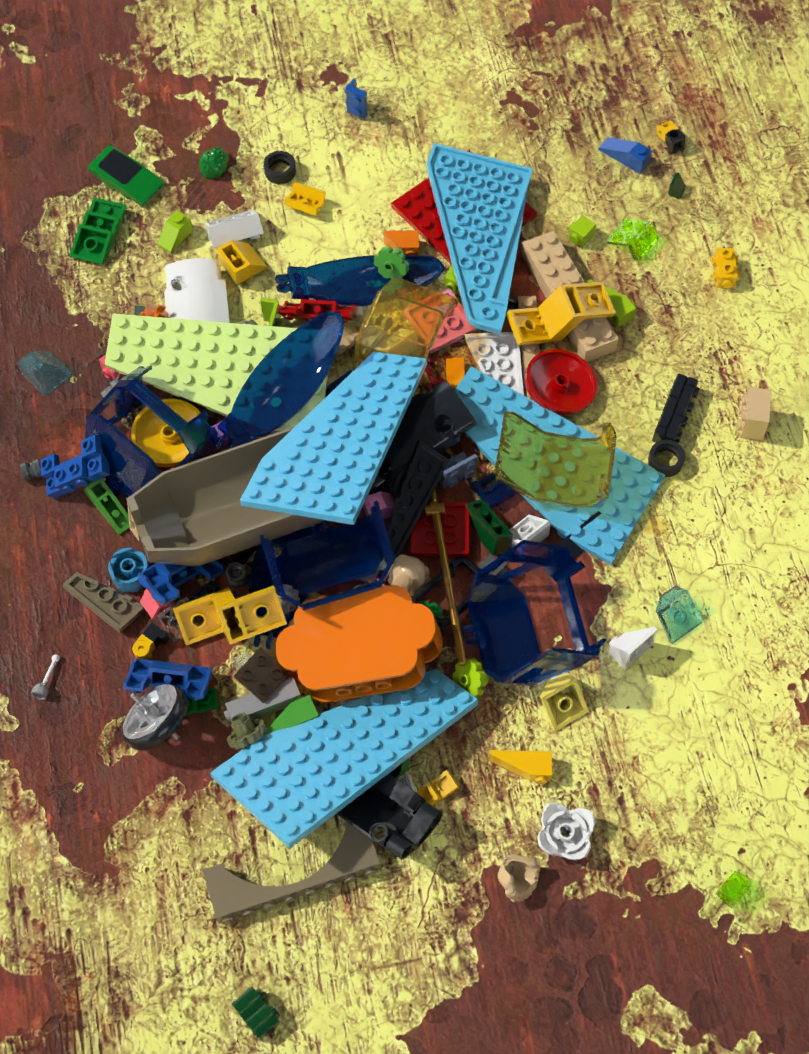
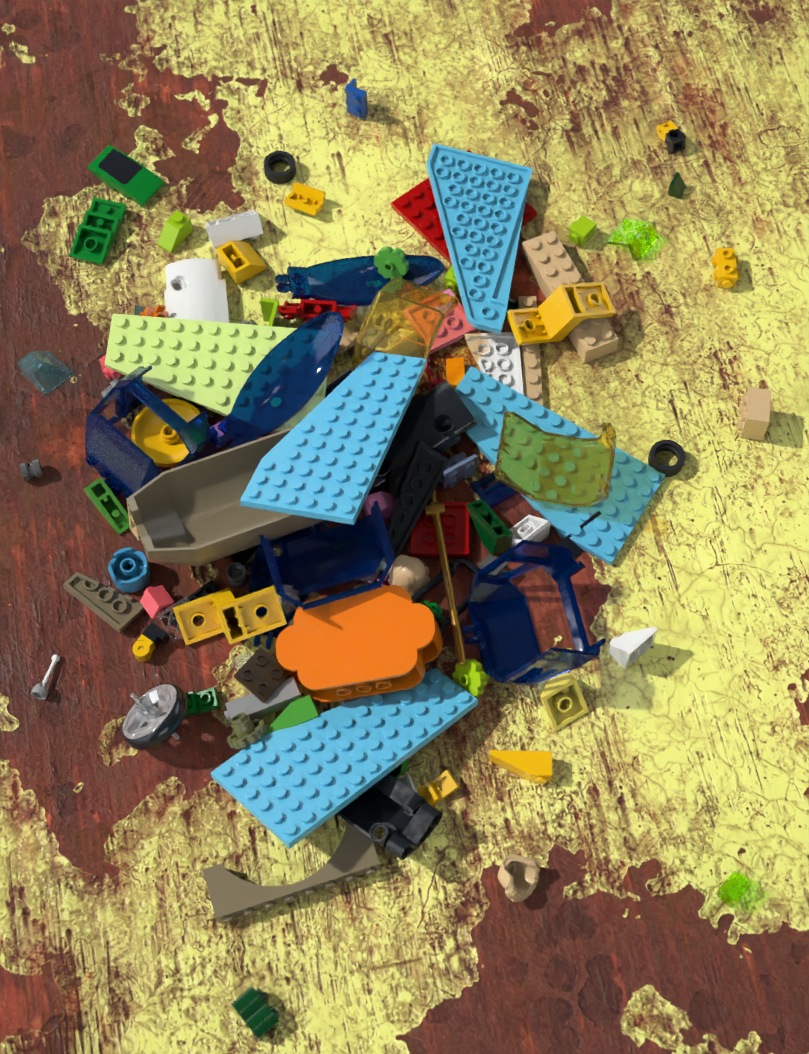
blue bracket [41,434,110,499] -> none
blue bracket [123,658,213,701] -> none
blue bracket [138,560,225,606] -> none
green hair [199,146,229,179] -> none
orange slope [384,230,419,259] -> none
red dish [525,349,597,415] -> none
white brick [538,802,595,860] -> none
lime slope [587,279,636,328] -> none
blue slope [598,137,652,174] -> none
black brick [652,373,700,443] -> none
clear light blue slope [656,585,702,644] -> none

